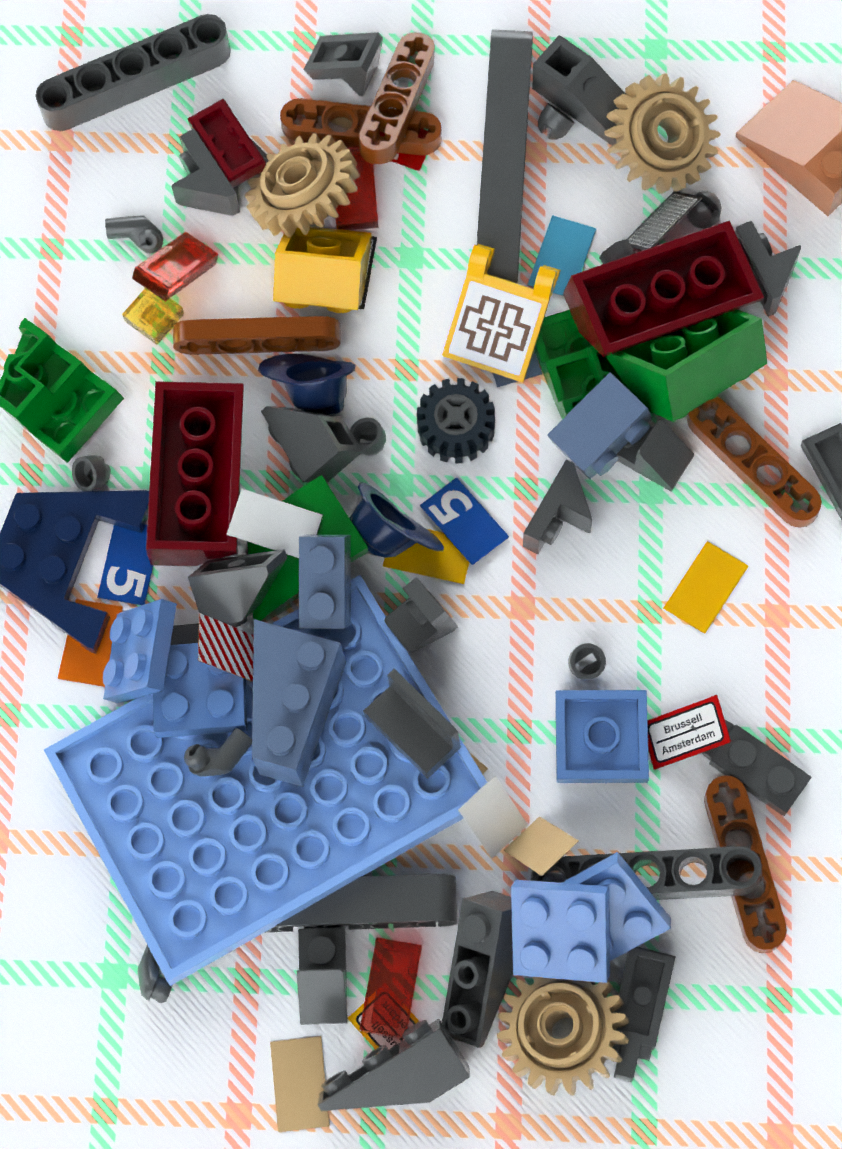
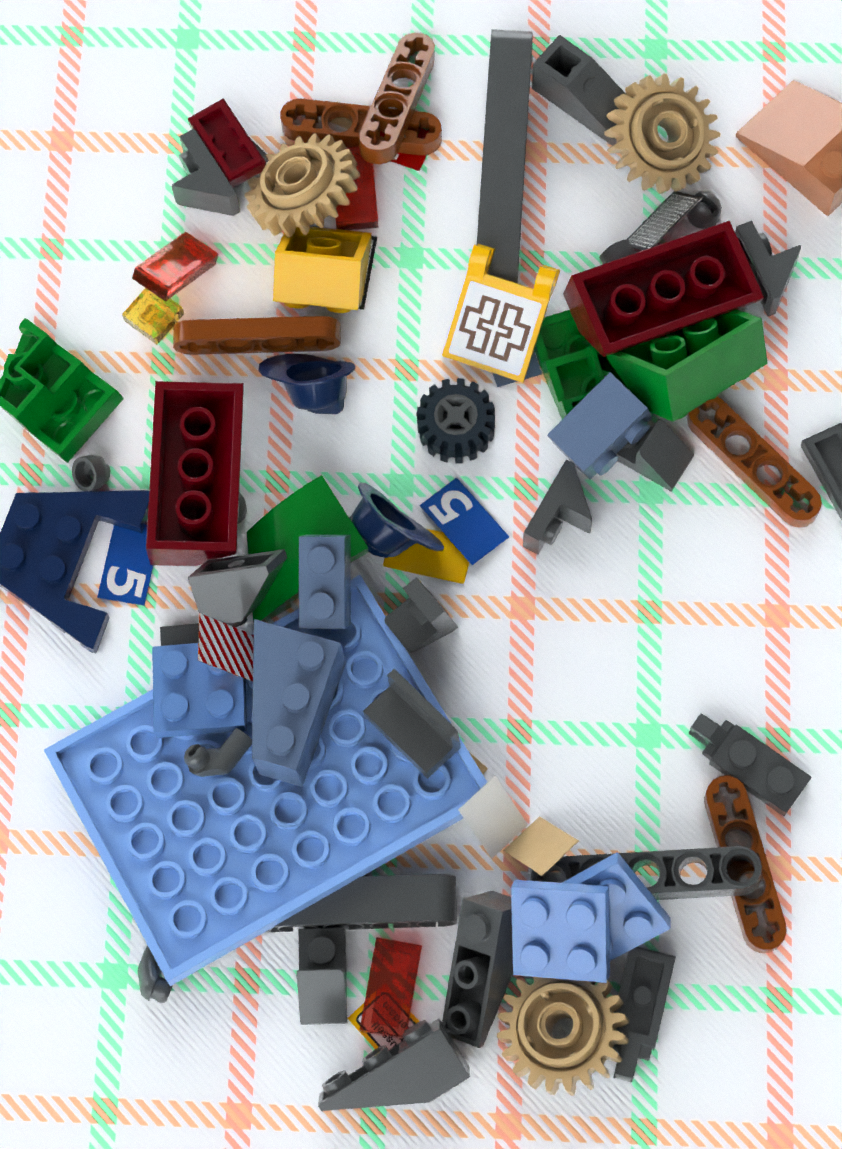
dark grey beam [35,14,231,131] -> none
orange sticker [57,599,123,687] -> none
medium blue plate [103,599,177,704] -> none
dark grey arm [105,215,164,253] -> none
white sticker [227,488,323,558] -> none
dark grey slope [261,406,363,483] -> none
tan sticker [270,1036,330,1132] -> none
dark grey slope [303,32,383,97] -> none
dark grey hinge [350,417,386,456] -> none
medium azure sticker [527,215,597,296] -> none
dark grey hinge [538,103,575,140] -> none
medium blue plate [555,690,649,783] -> none
dark grey hinge [568,643,606,680] -> none
sticker [647,695,731,770] -> none
yellow sticker [663,541,748,634] -> none

